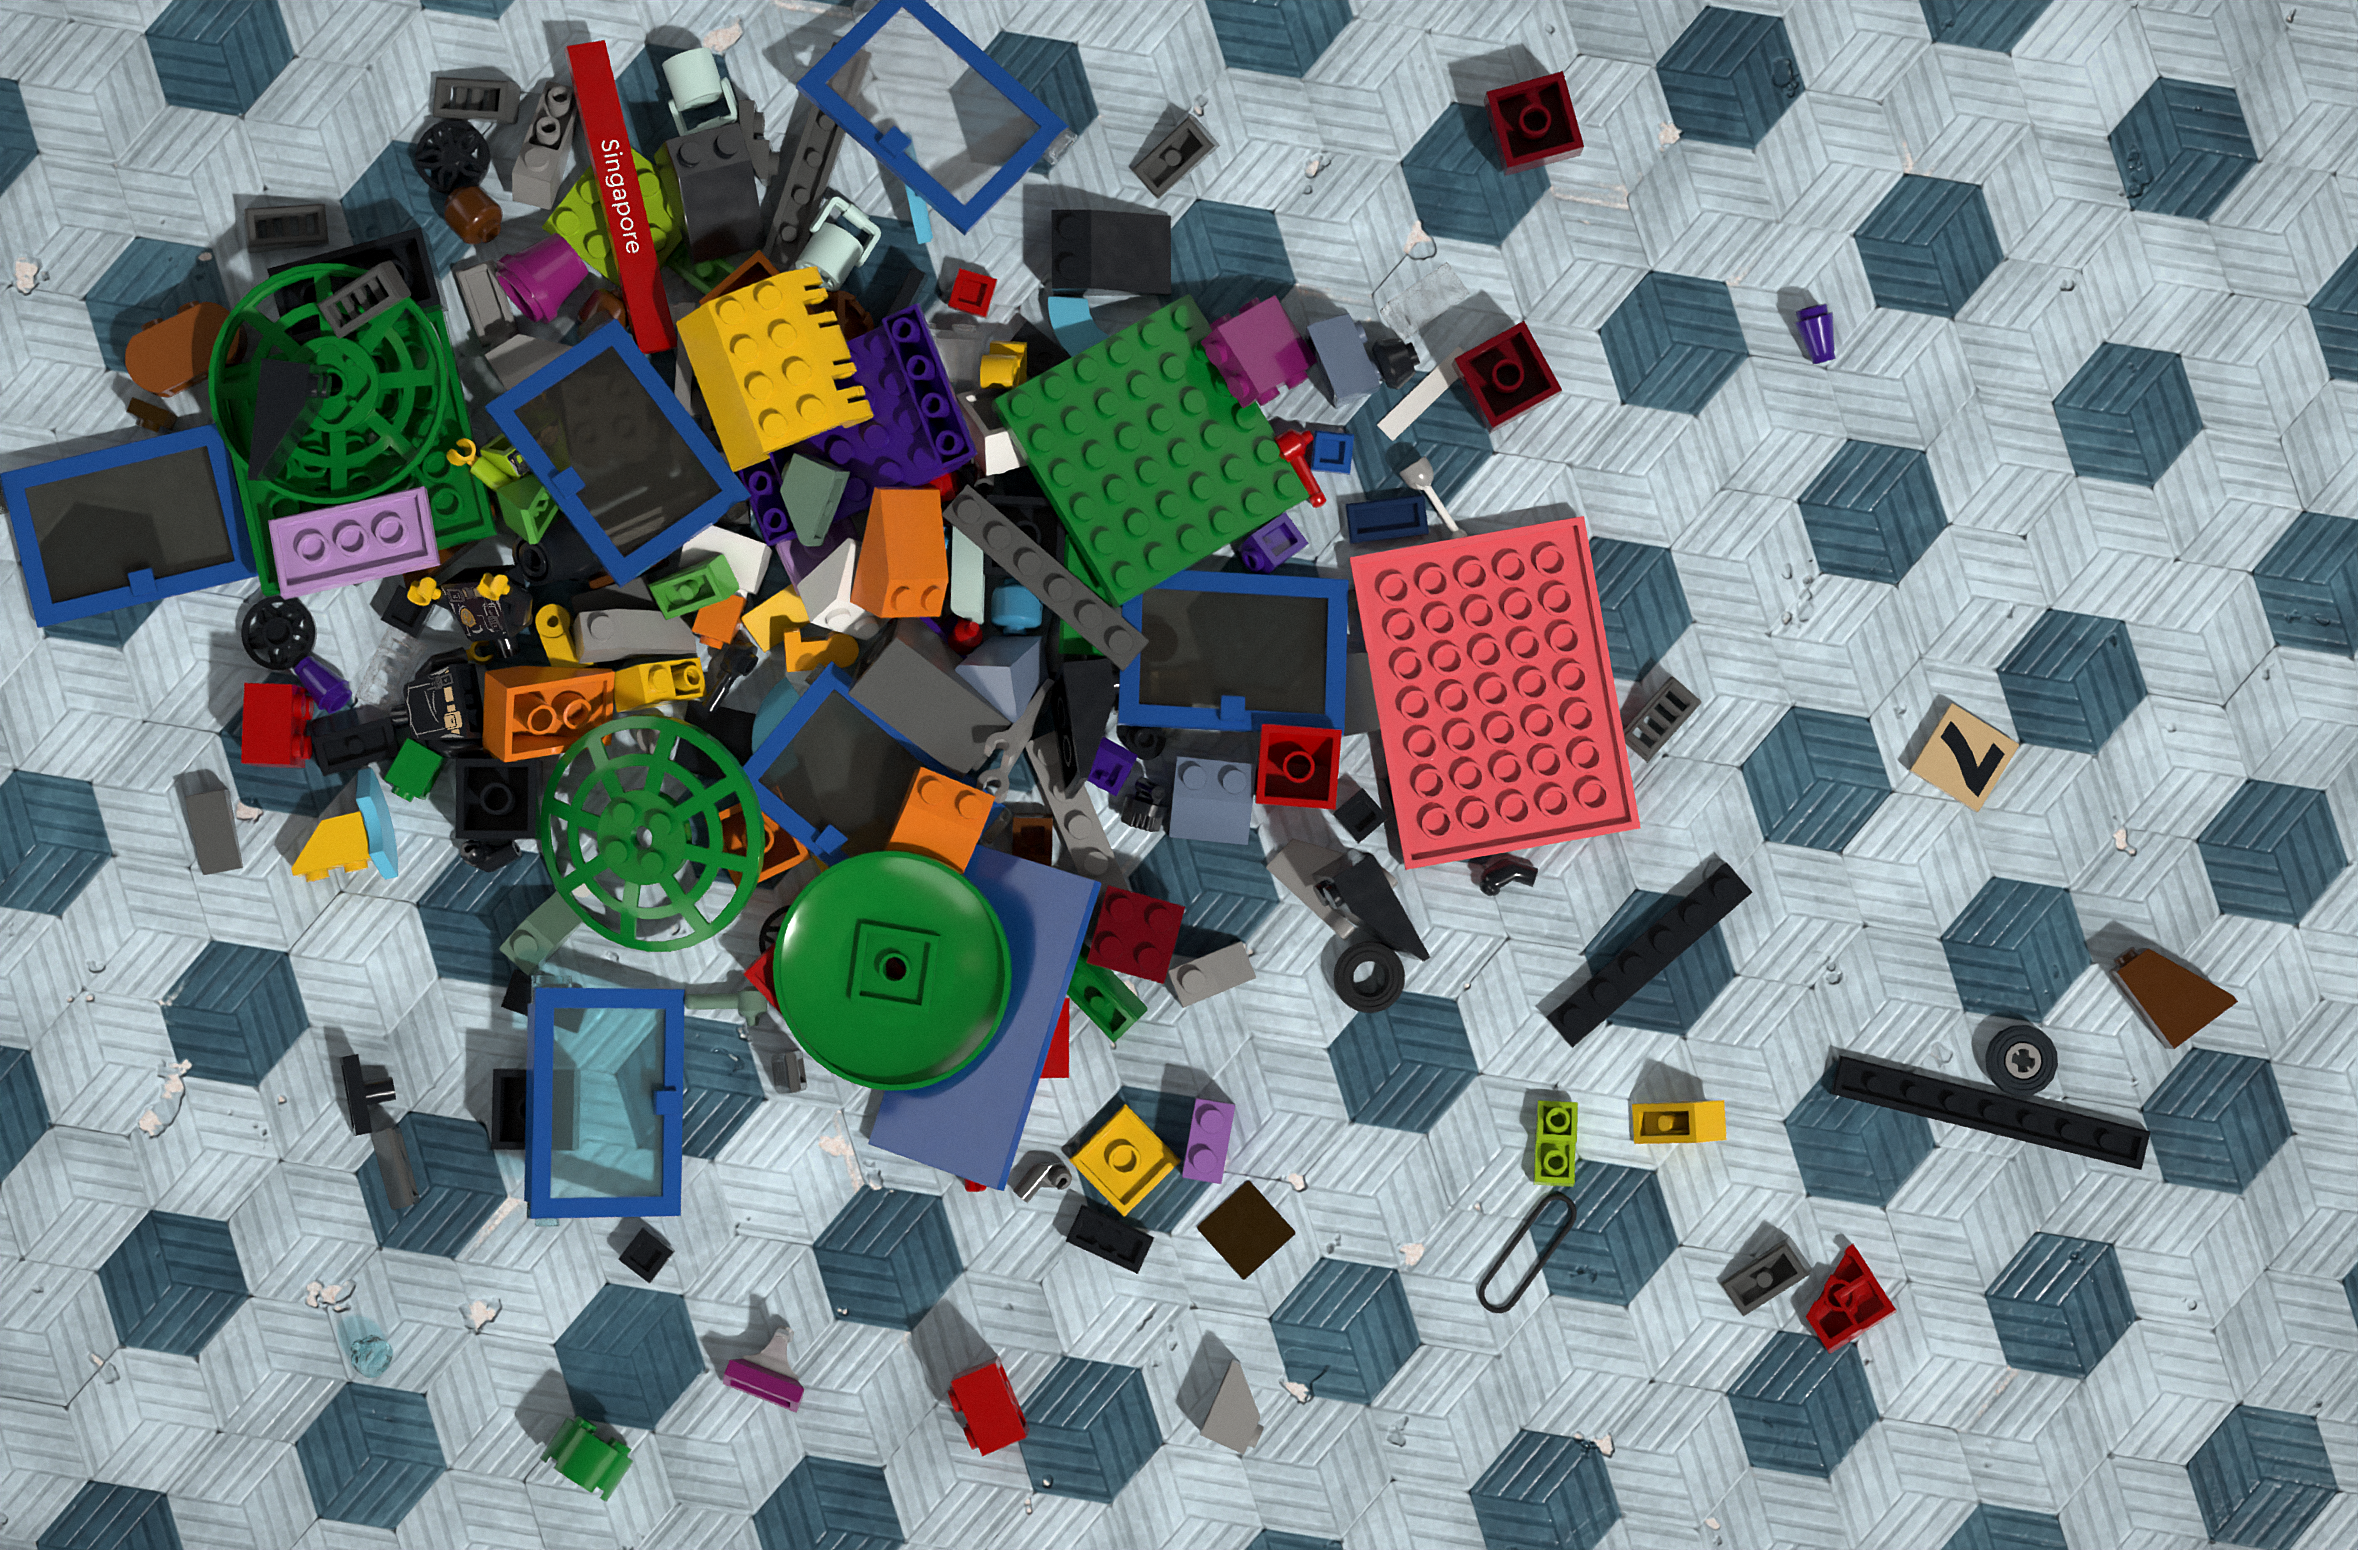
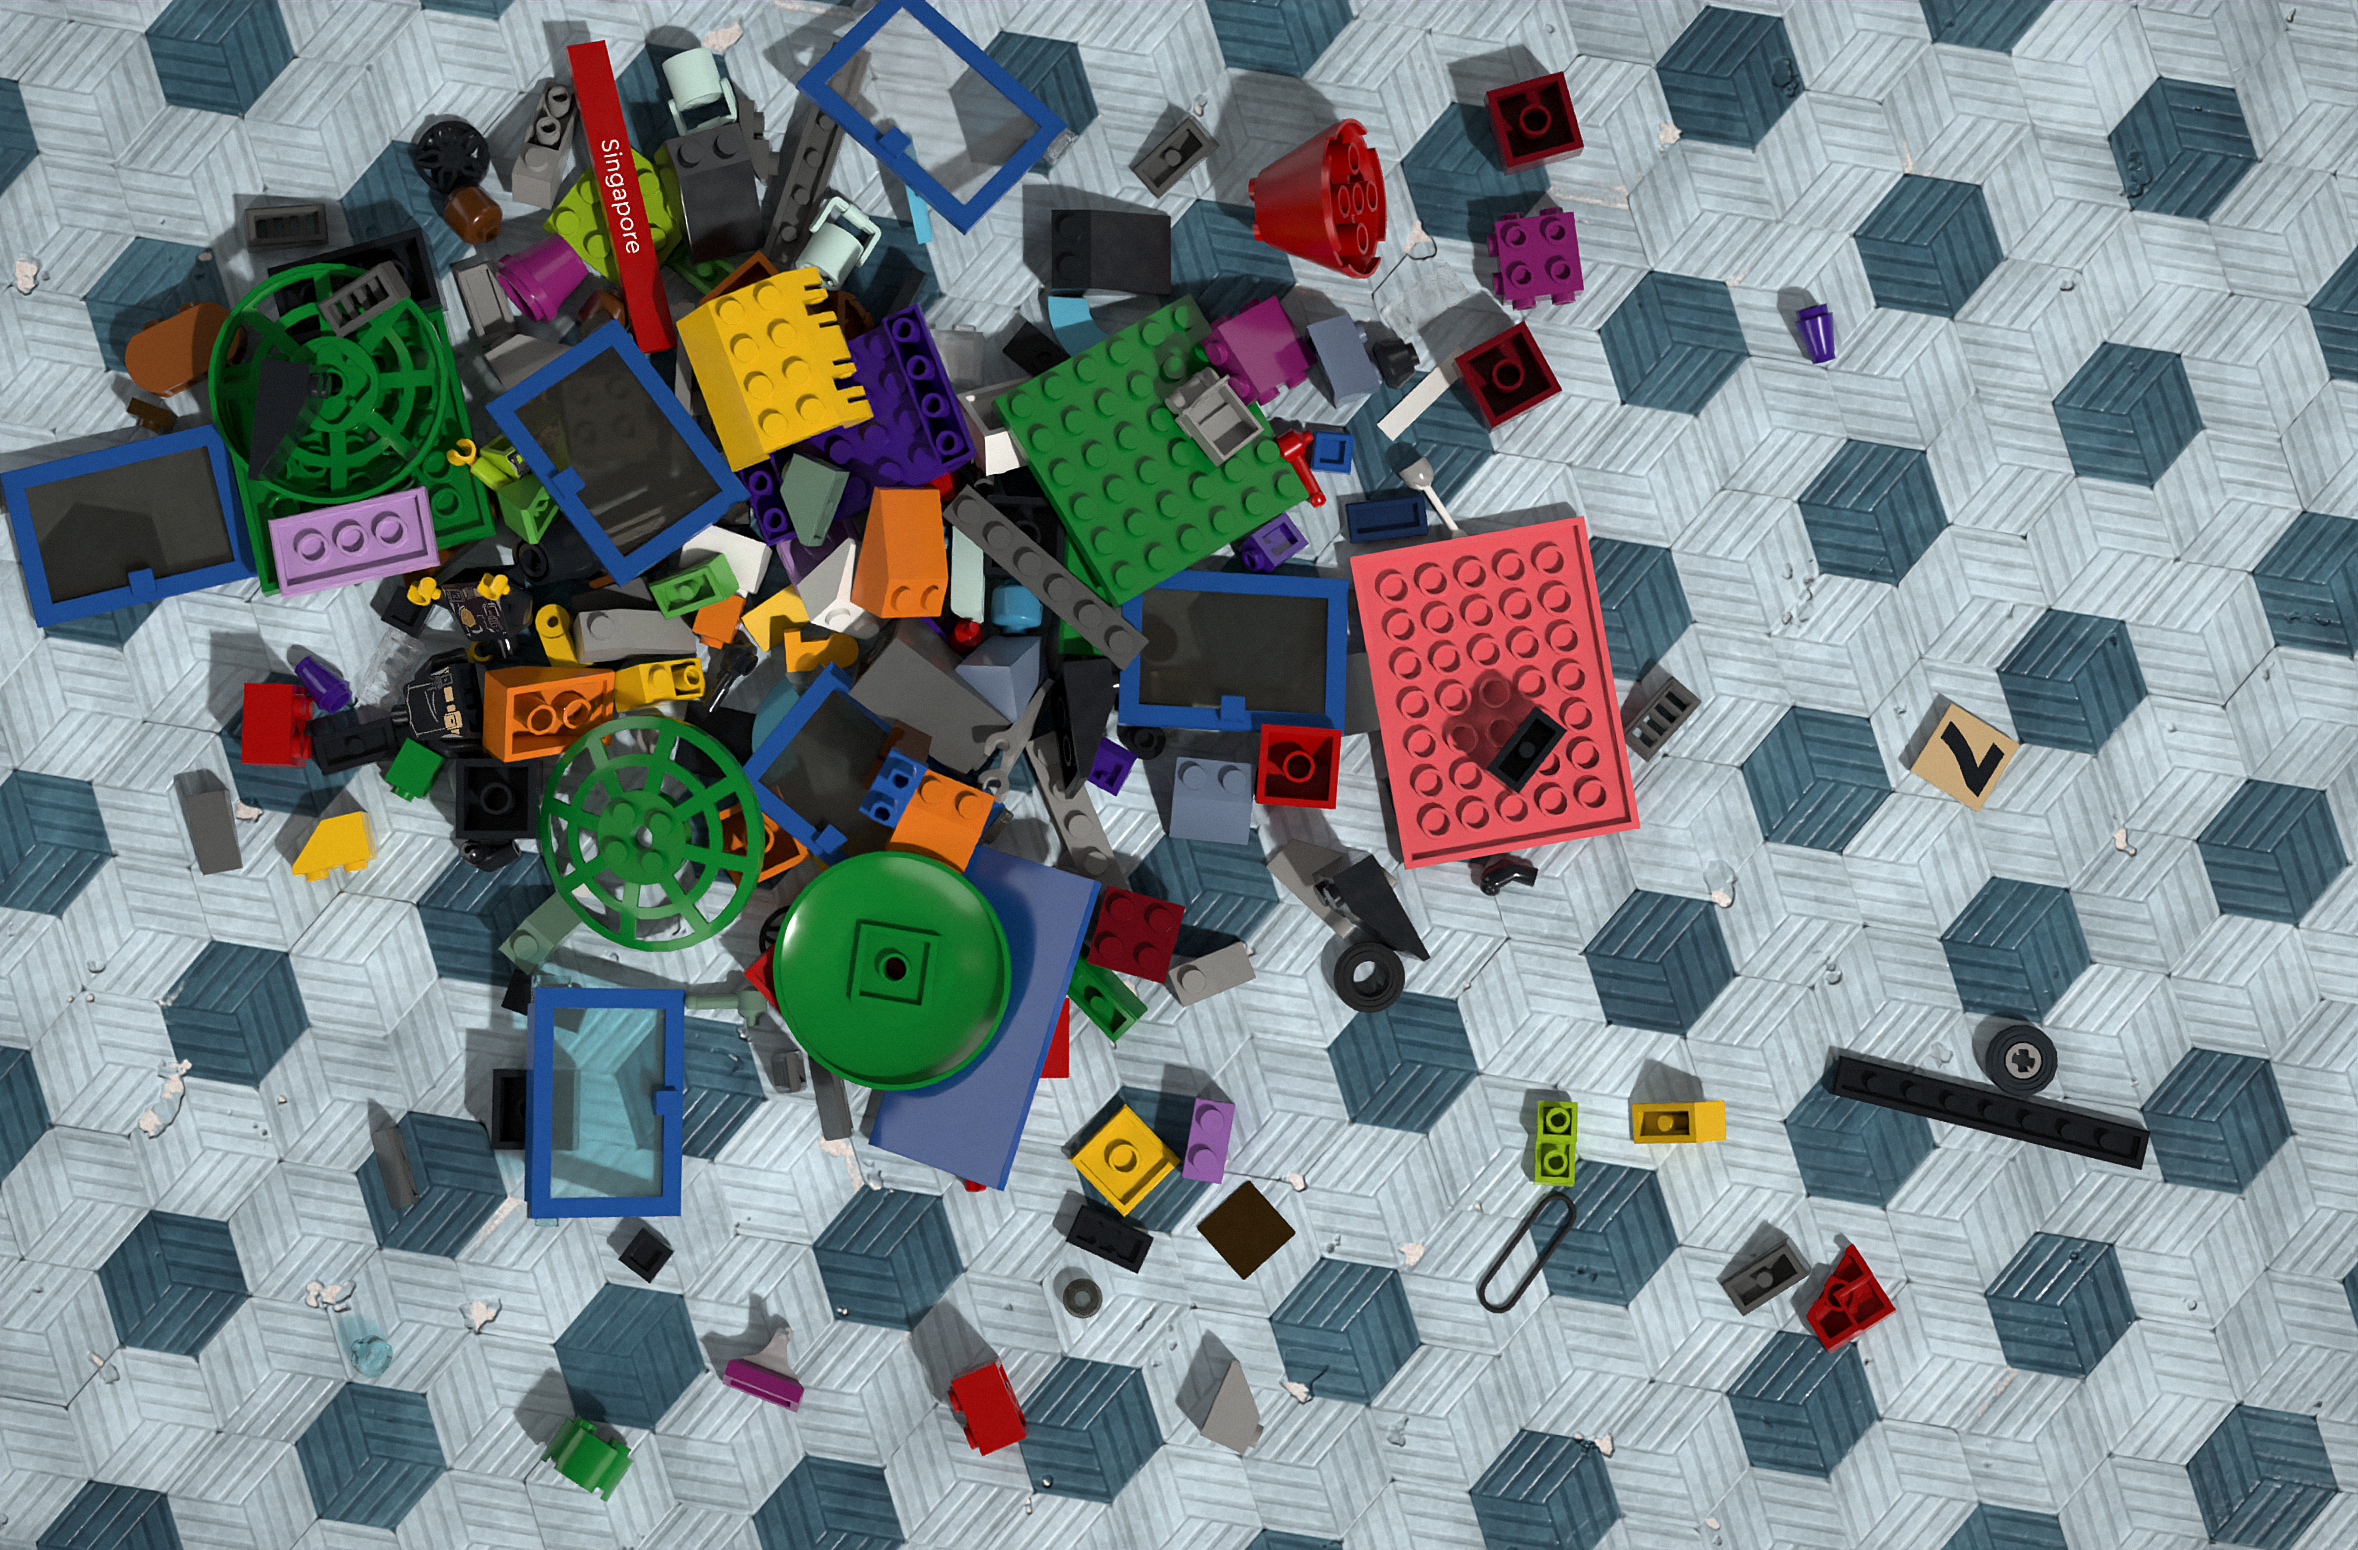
black wheel [241,596,317,670] -> none
black tile [340,1054,396,1136] -> none
medium azure tile [355,767,398,880] -> none
dark grey slope [433,77,521,124] -> none
red plate [948,268,998,319] -> none
yellow leg [980,340,1027,390] -> none
reddish brown slope [1012,813,1053,867] -> none
dark grey arm [1013,1162,1072,1203] -> none
black piece [1121,777,1169,832] -> none
black plate [1332,788,1388,844] -> none
black plate [1545,862,1753,1048] -> none
reddish brown slope [2109,947,2238,1049] -> none
none -> dark grey slope [810,1062,855,1141]
none -> blue hips [858,719,932,828]
none -> clear smoke plate [1063,1278,1103,1319]
none -> light grey piece [1165,367,1264,467]
none -> red cone [1248,118,1387,279]
none -> black brick [1483,706,1567,796]
none -> magenta brick [1486,207,1584,311]

